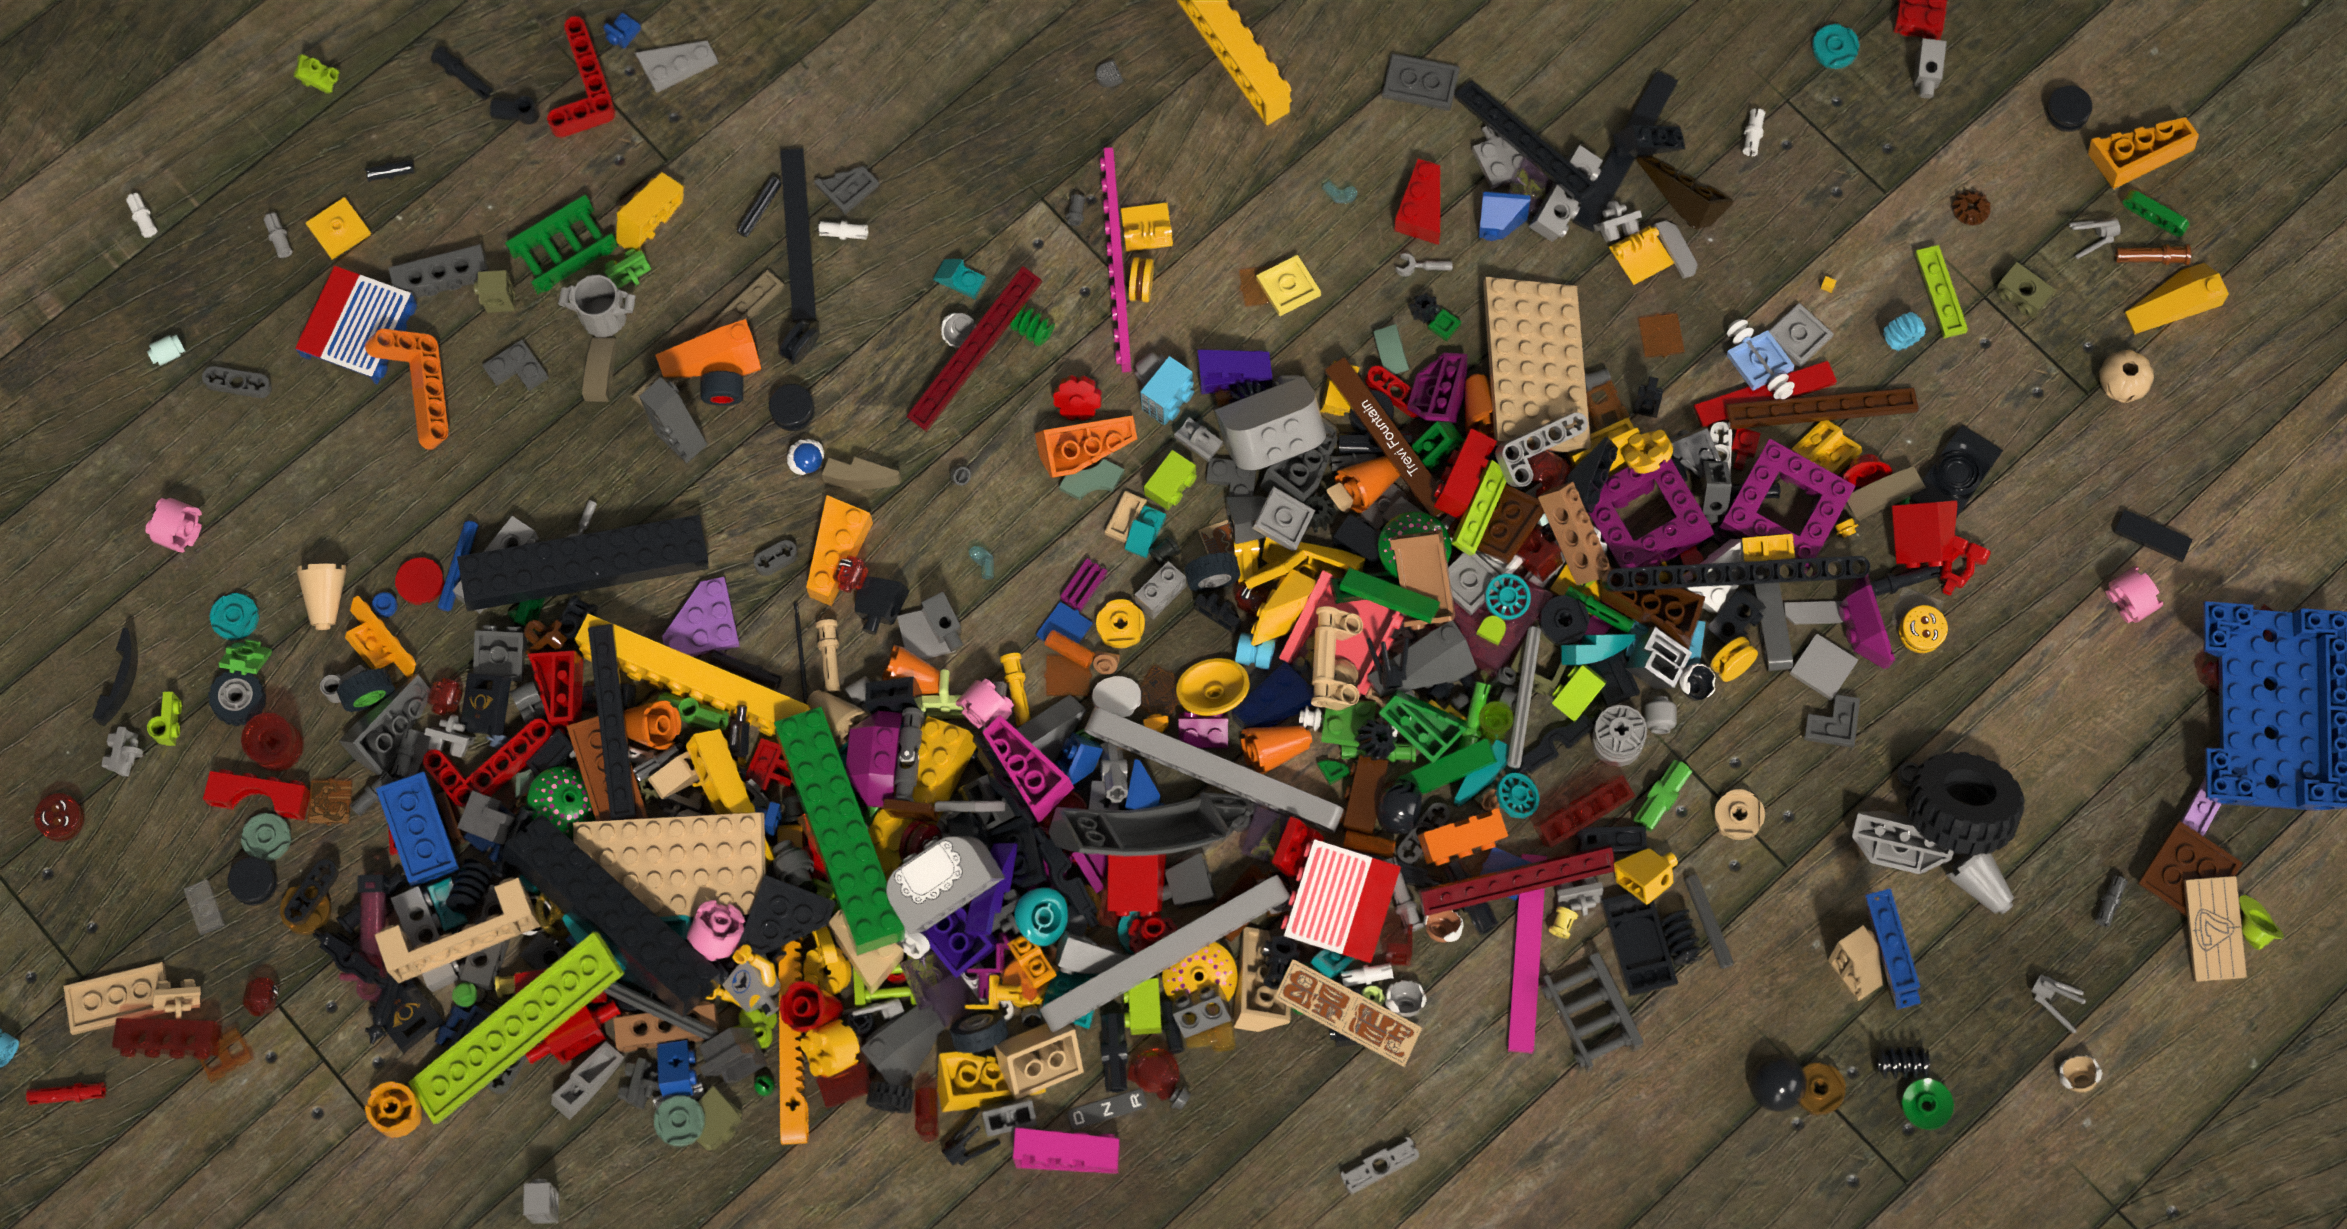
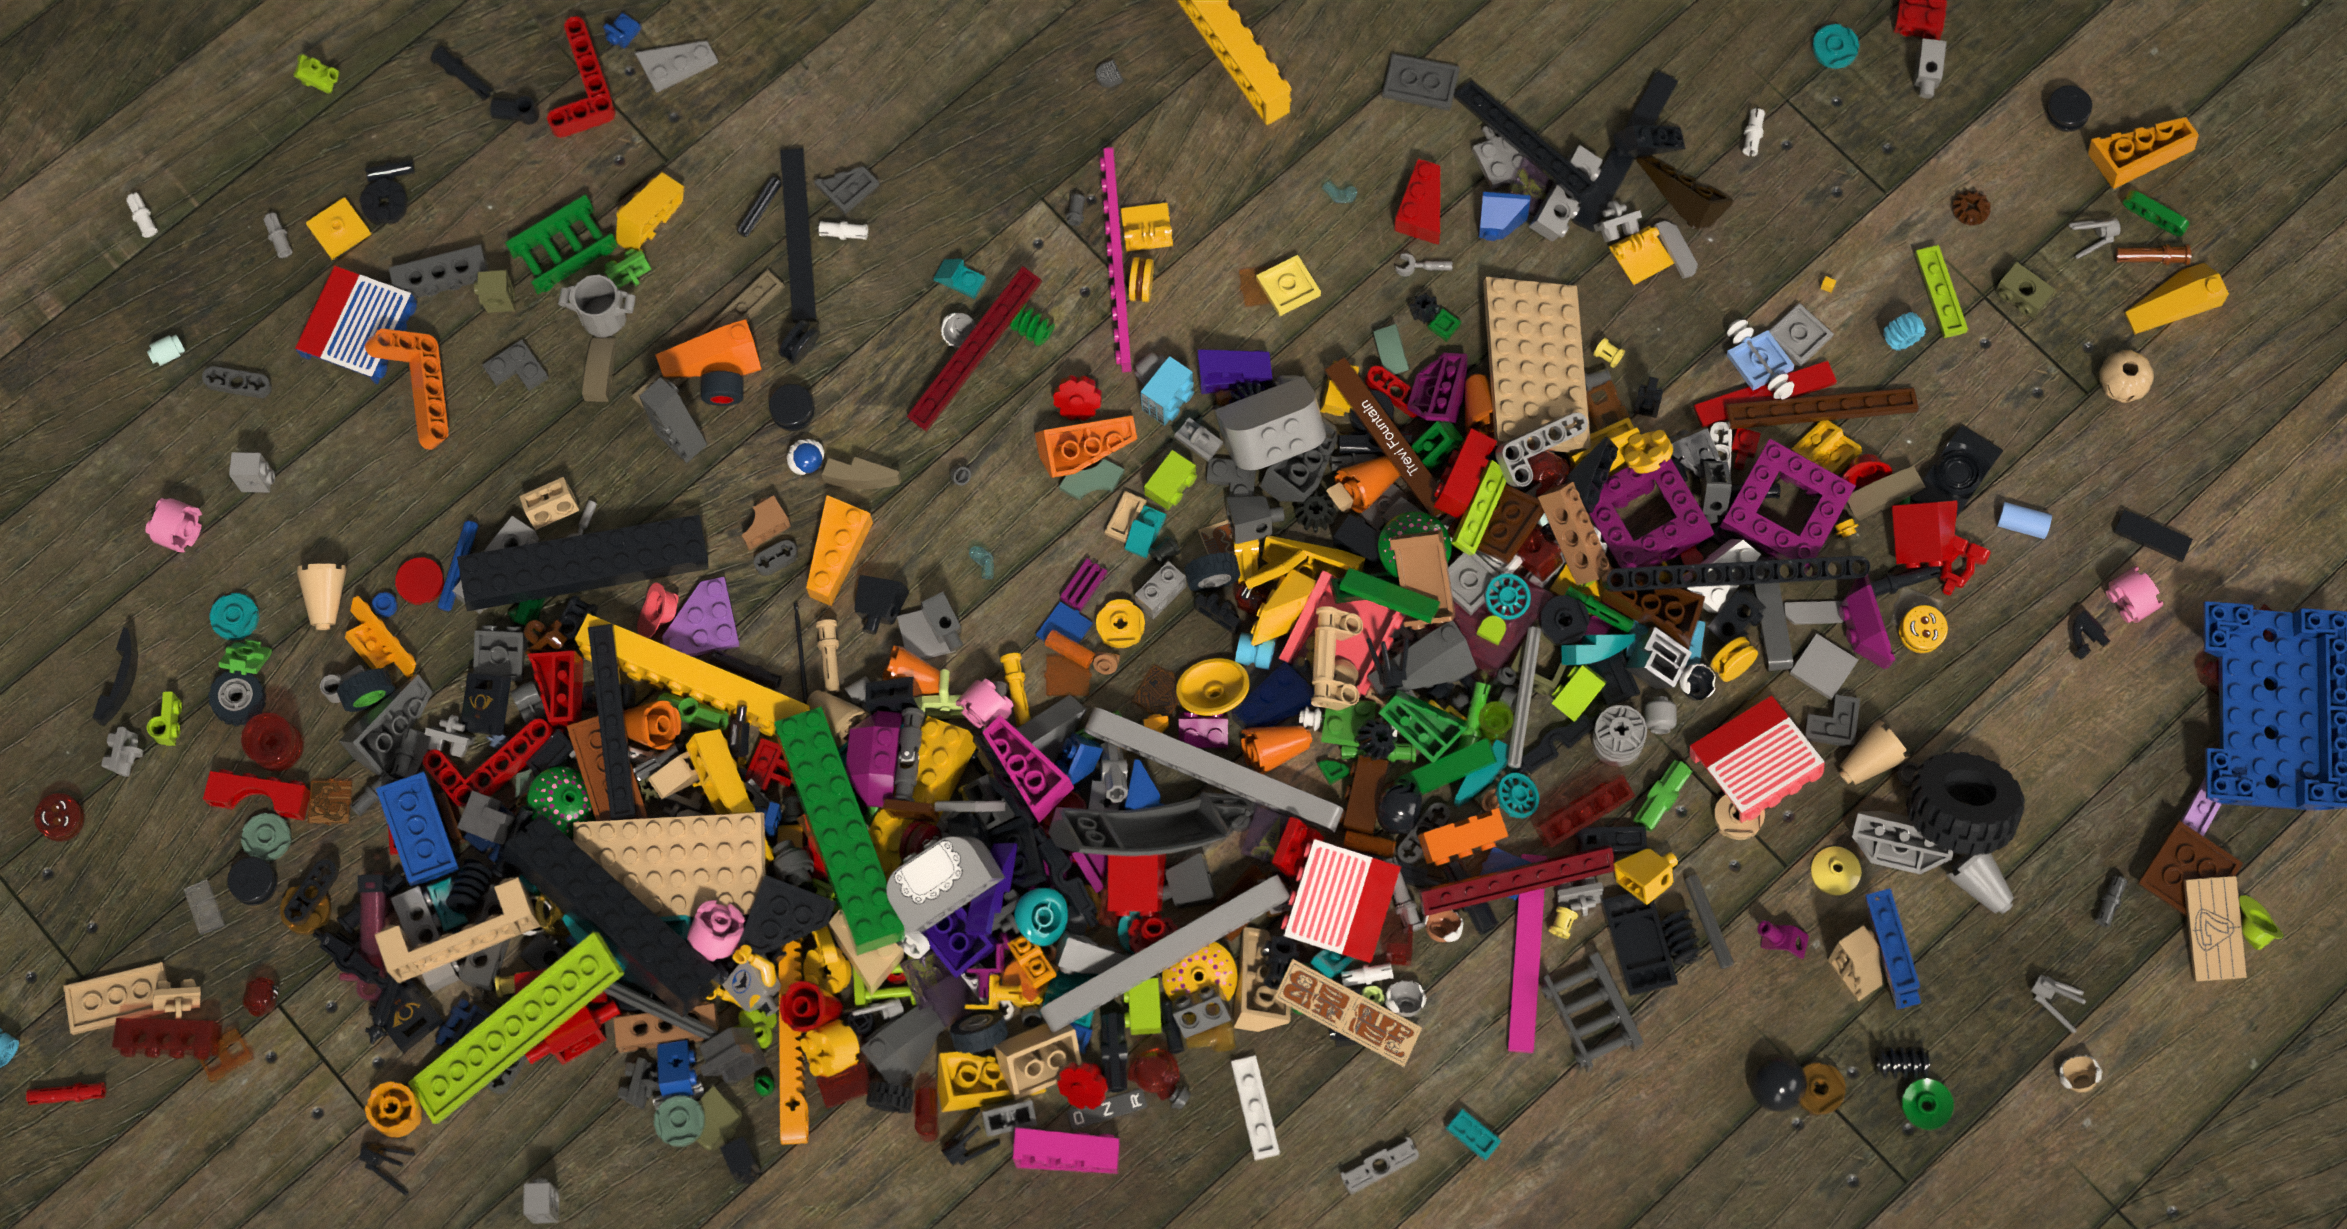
clear red head [427,678,463,716] -> none
bright green plate [452,982,477,1007] -> none
light grey slope [551,1042,624,1120] -> none
clear red head [833,555,868,593] -> none
white tile [1092,676,1141,717] -> none
light grey tile [1252,486,1315,552] -> none
clear orange piece [1638,314,1684,358] -> none
yellow slope [1742,534,1795,562] -> none
none -> light grey brick [229,452,275,493]
none -> black plate [359,178,408,225]
none -> black plant [359,1142,415,1195]
none -> tan brick [519,477,580,530]
none -> coral piece [637,582,679,638]
none -> black brick [720,1137,762,1185]
none -> medium nougat arch [742,495,791,551]
none -> red plant [1057,1062,1108,1110]
none -> blue tile [1070,1023,1093,1055]
none -> white tile [1231,1055,1280,1160]
none -> teal plate [1445,1109,1502,1162]
none -> light yellow bush [1593,338,1625,368]
none -> panel [1690,695,1824,823]
none -> magenta bracket [1757,920,1809,959]
none -> light yellow dish [1811,846,1861,896]
none -> tan cone [1839,719,1910,785]
none -> light blue brick [1997,502,2052,539]
none -> black plant [2072,610,2110,660]

